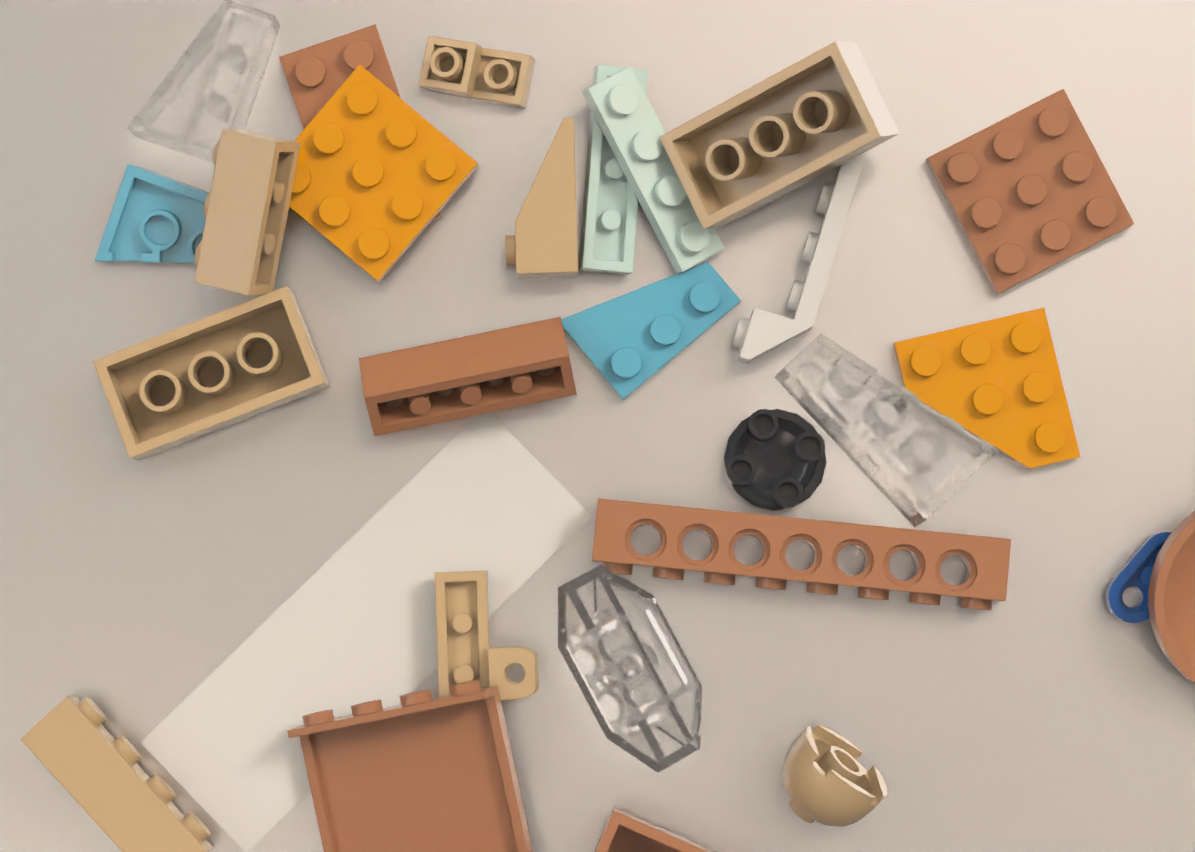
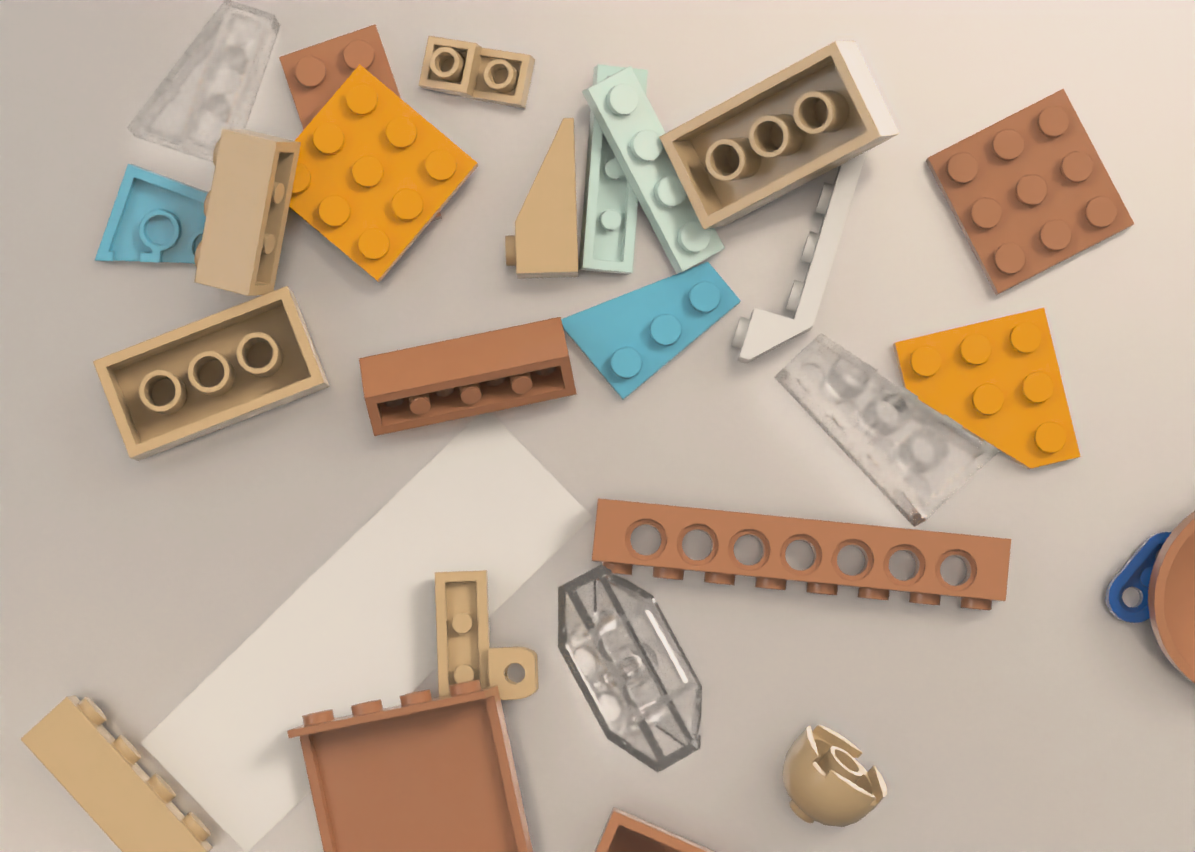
black dish [724,409,827,511] -> none

